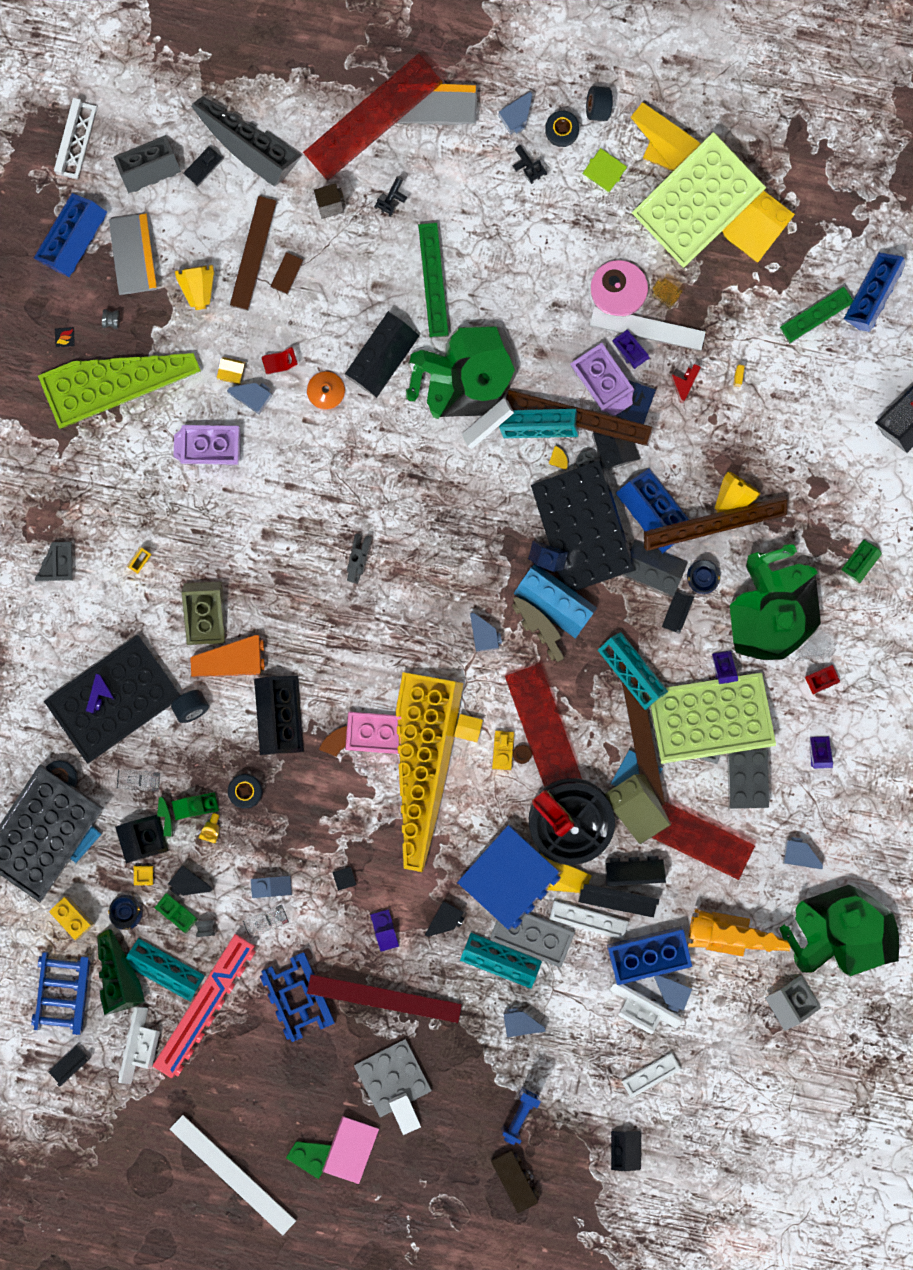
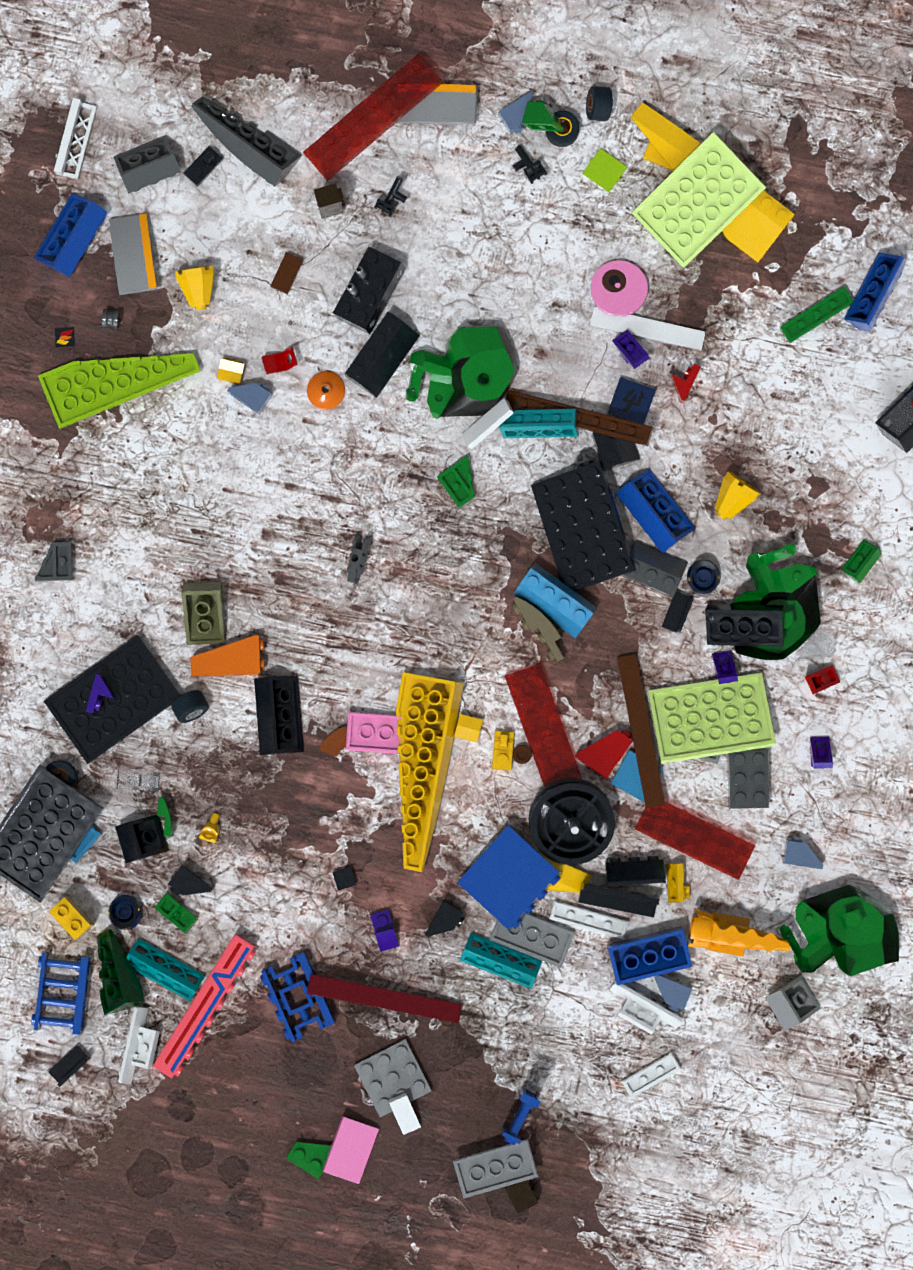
yellow piece [127,547,151,574] -> none
yellow tile [134,866,153,885] -> none
white tile [170,1115,296,1235] -> none
green slope [172,792,219,820] -> none
lavender slope [174,425,241,466] -> none
dark grey wheel [195,920,215,937] -> none
black wheel [227,774,263,809] -> none
reddish brown tile [230,196,277,311] -> none
clear slope [243,905,289,939] -> none
sand blue slope [251,876,292,898] -> none
green plate [418,223,449,338] -> none
sand blue slope [470,613,502,652] -> none
sand blue slope [503,1008,545,1037] -> none
dark blue slope [528,540,568,572] -> none
red animal [532,790,575,837] -> none
yellow tile [549,446,568,470] -> none
lavender slope [570,343,634,416] -> none
teal fence [598,632,668,710] -> none
olive slope [605,774,671,844] -> none
black panel [611,1131,641,1171] -> none
reddish brown tile [644,496,787,551] -> none
clear yellow brick [652,278,683,309] -> none
yellow tile [733,365,745,387] -> none
none -> black piece [333,246,406,335]
none -> green wing [437,456,475,508]
none -> light grey tile [453,1139,538,1199]
none -> green slope [522,100,563,132]
none -> red slope [574,729,633,779]
none -> yellow hinge [666,863,690,903]
none -> black slope [705,604,784,647]

